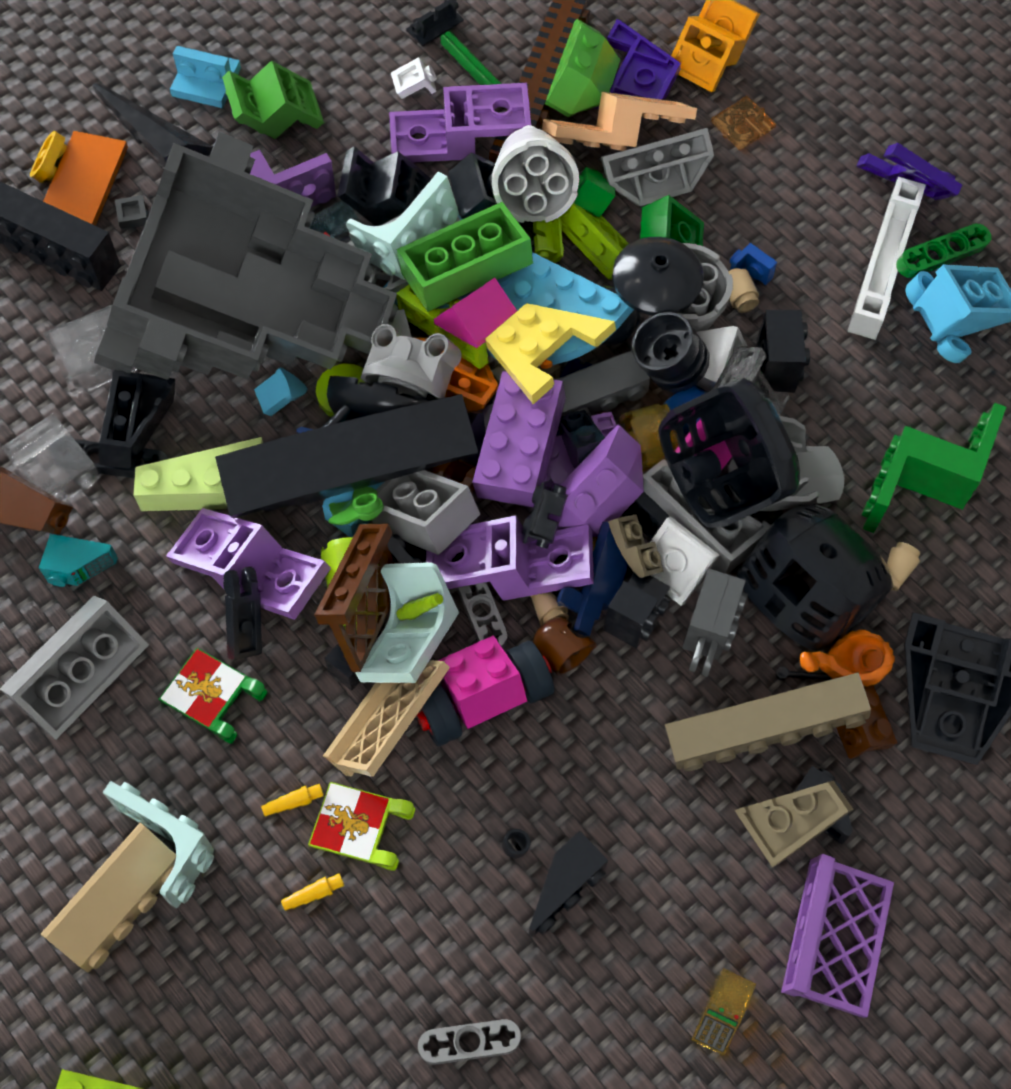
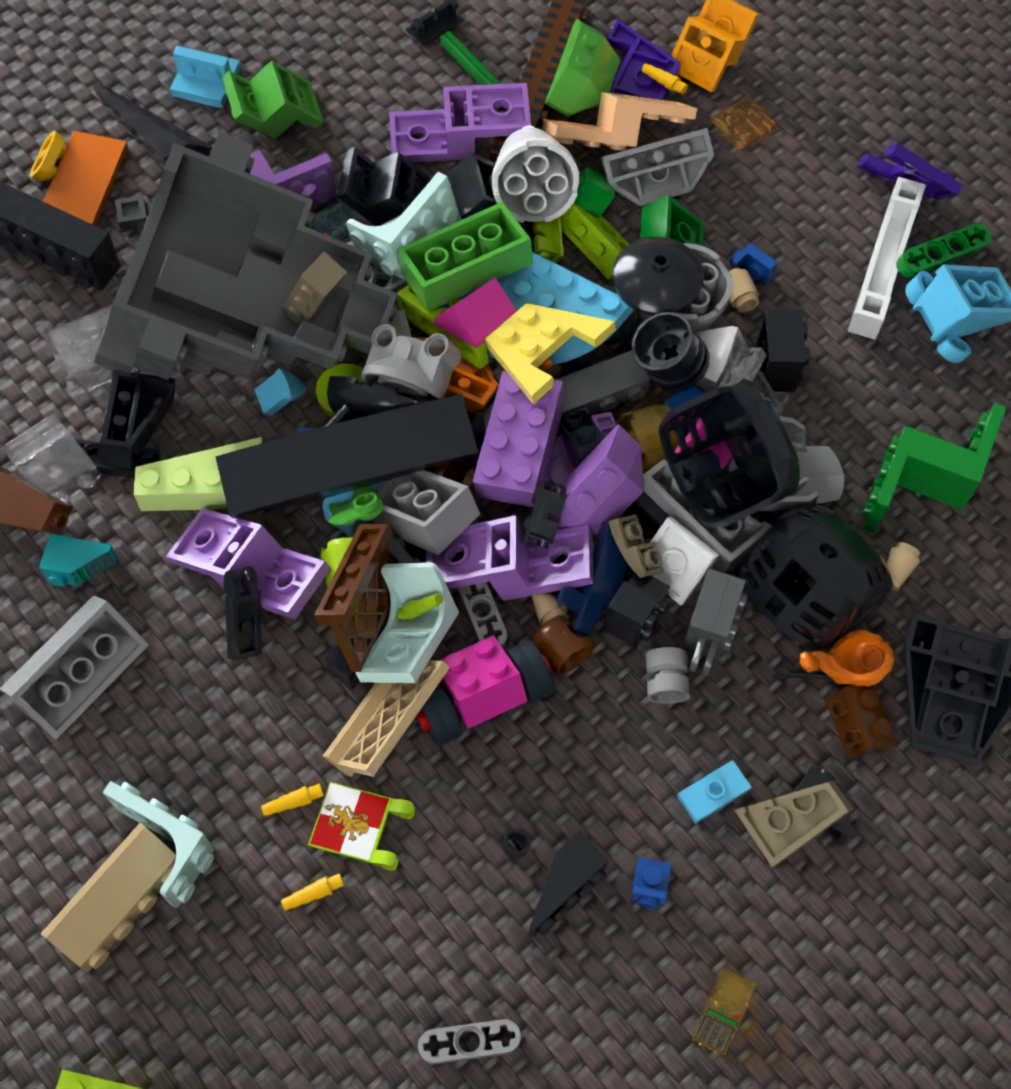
flag [159,648,268,744] -> none
white bracket [391,58,437,99] -> none
dark tan brick [665,672,871,771] -> none
medium lavender fence [781,854,894,1018] -> none
none -> dark tan brick [283,251,347,323]
none -> blue bracket [630,857,672,909]
none -> yellow animal [642,63,688,95]
none -> light grey wheel [646,647,690,704]
none -> medium azure plate [677,760,752,824]

